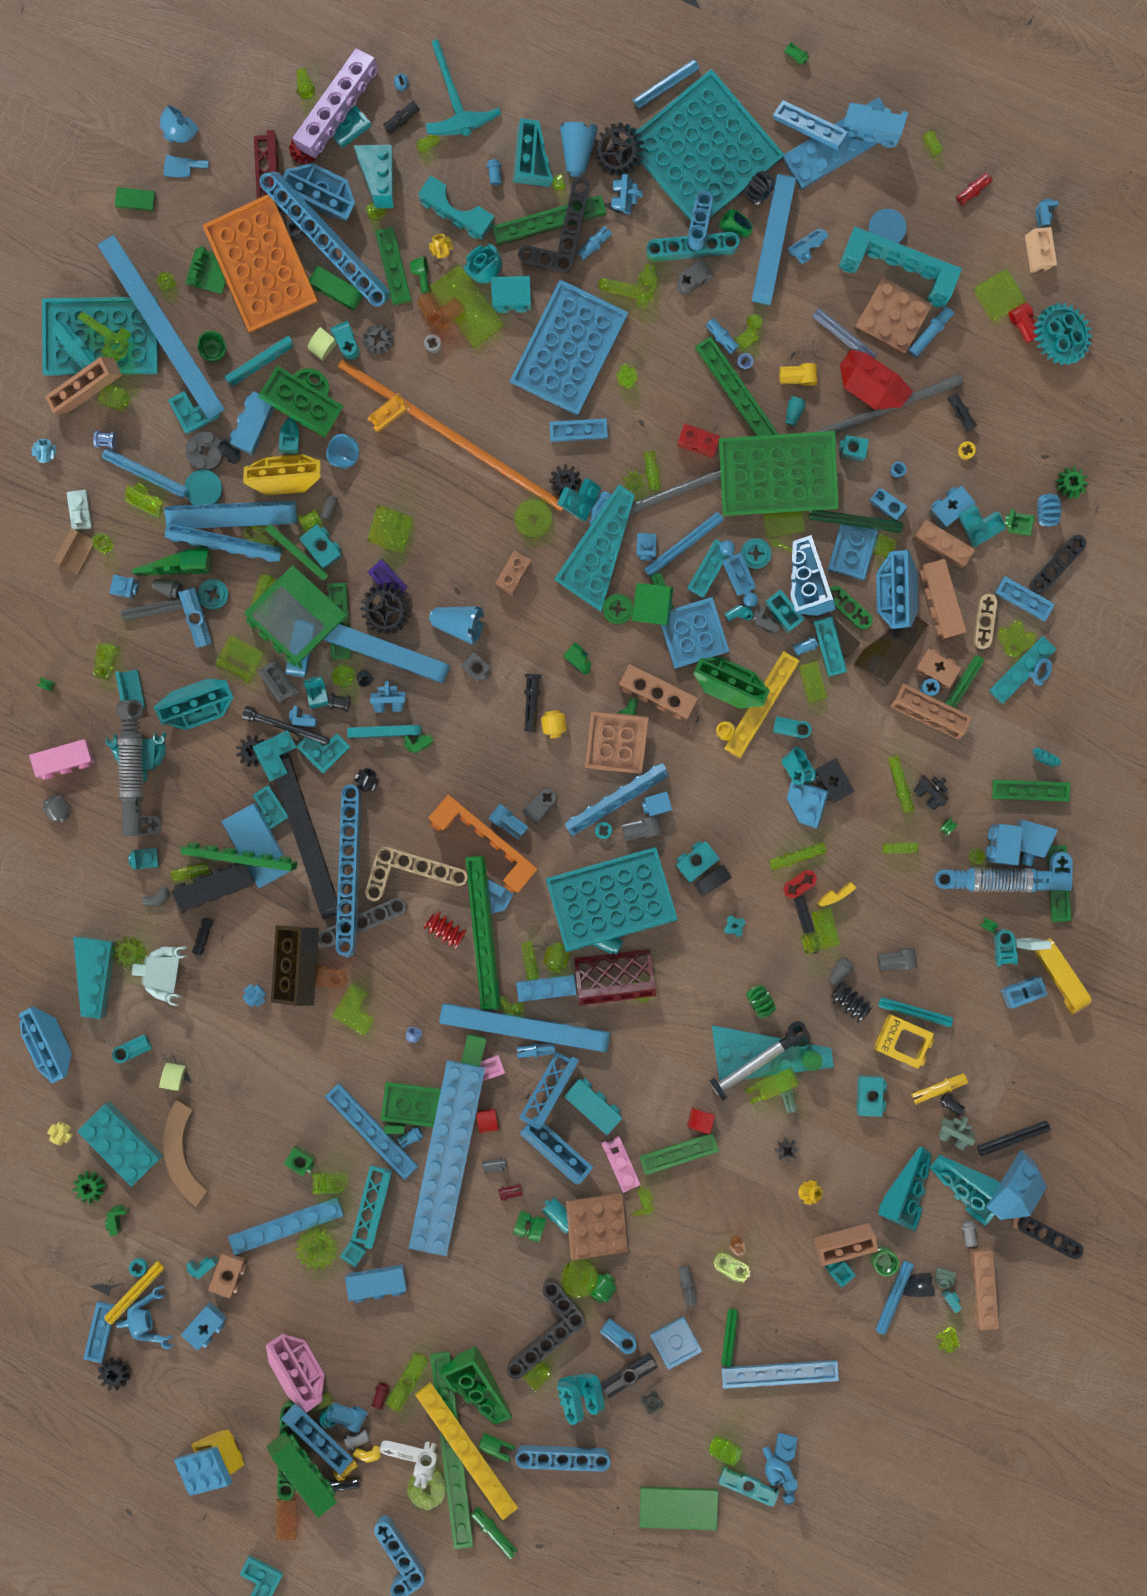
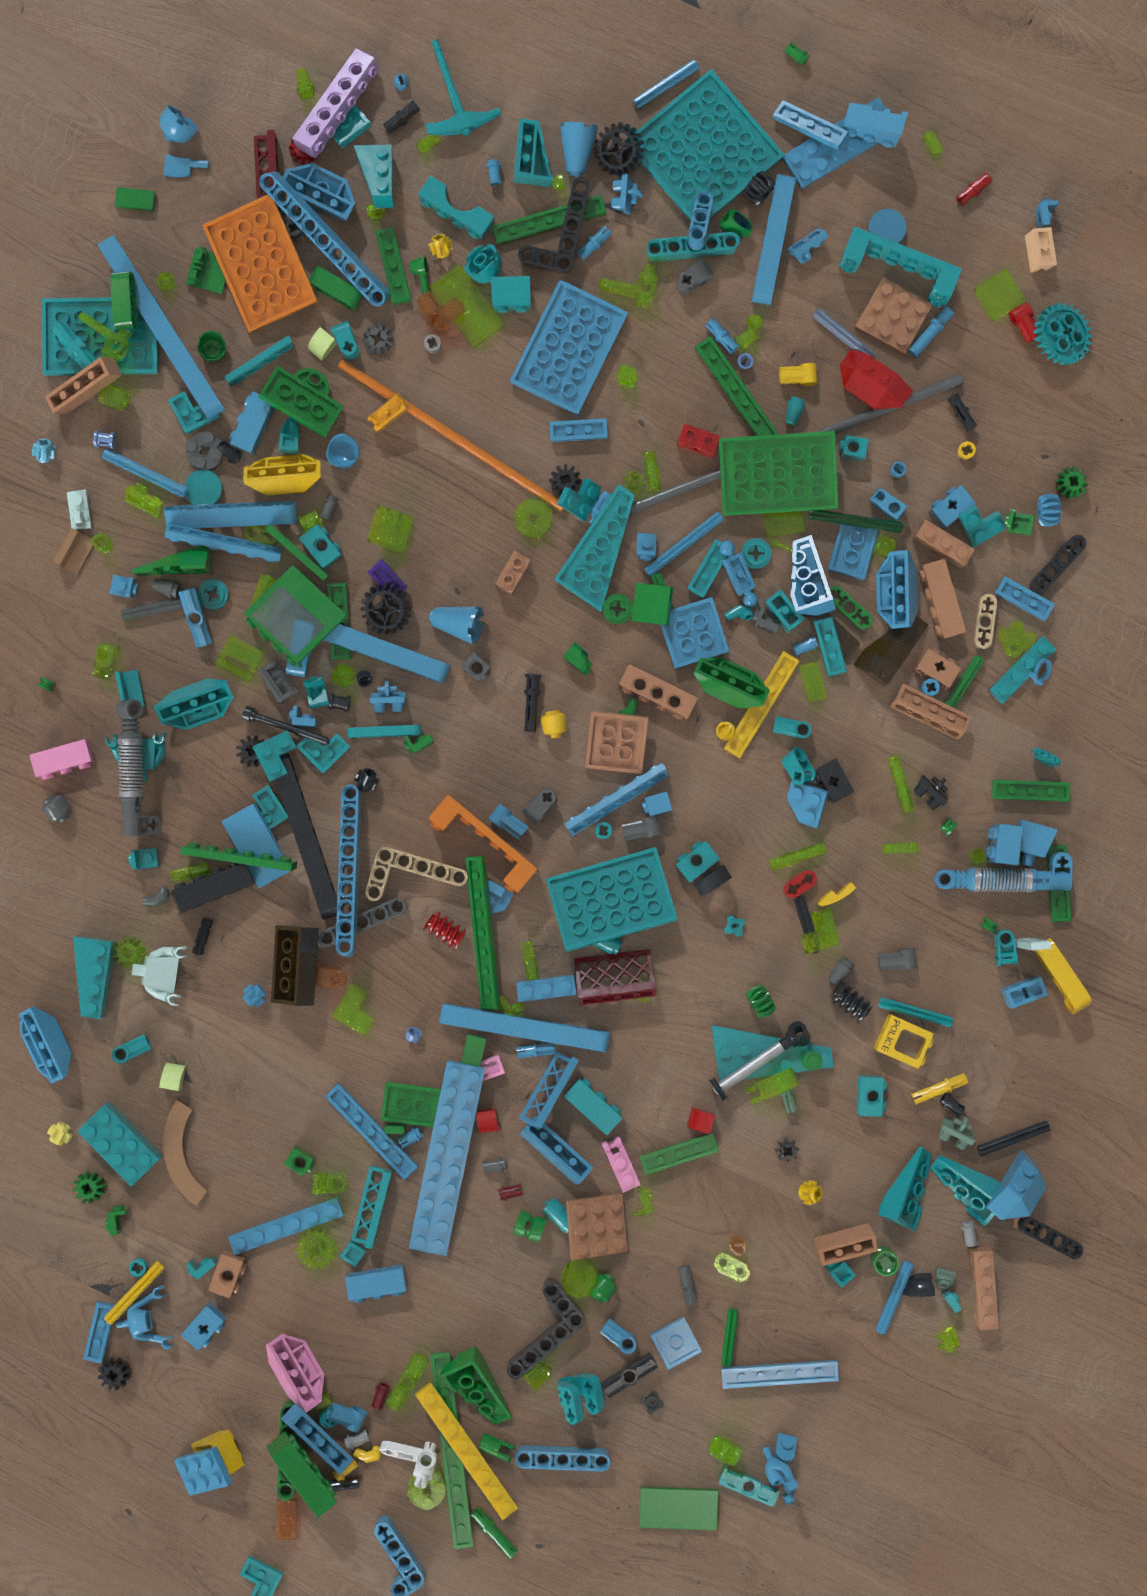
clear neon green head [543,942,570,972] -> none
none -> green beam [110,272,138,330]

